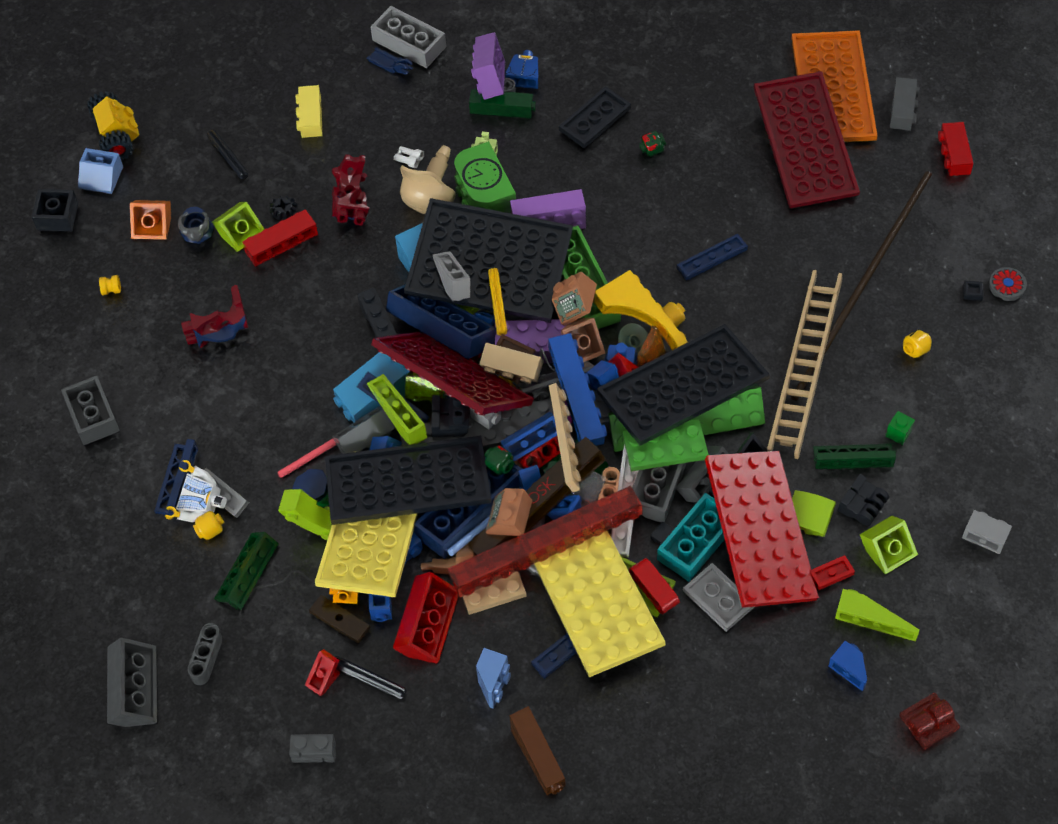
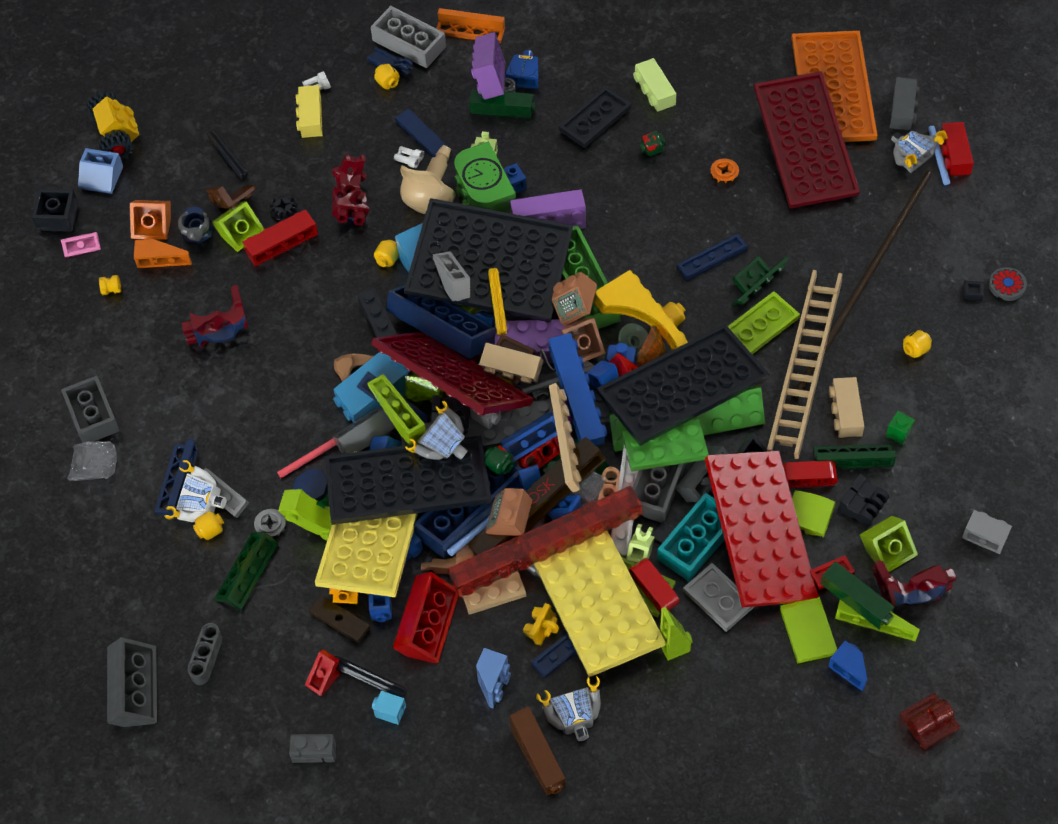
none -> bright pink slope [61,232,101,258]
none -> clear slope [67,441,117,481]
none -> orange slope [134,239,192,268]
none -> reddish brown bracket [206,185,256,209]
none -> light grey gear [254,509,286,537]
none -> white piece [302,71,331,90]
none -> medium nougat animal [334,353,374,382]
none -> medium azure brick [372,691,406,725]
none -> yellow head [374,64,400,89]
none -> yellow head [374,240,399,267]
none -> dark blue tile [395,109,452,157]
none -> light grey torso [405,401,468,460]
none -> orange fence [436,8,505,44]
none -> blue brick [503,163,527,193]
none -> yellow hips [523,603,560,646]
none -> torso [536,676,601,741]
none -> yellowish green brick [626,524,655,563]
none -> yellowish green brick [633,58,676,112]
none -> lime slope [660,607,693,661]
none -> orange gear [710,159,739,183]
none -> lime plate [727,291,800,355]
none -> dark green bracket [731,256,789,306]
none -> lime tile [780,597,837,664]
none -> red beam [783,461,838,488]
none -> dark green brick [820,561,894,629]
none -> tan brick [829,377,864,438]
none -> dark red hips [871,561,956,607]
none -> torso [891,130,948,173]
none -> light blue bar [928,126,950,185]

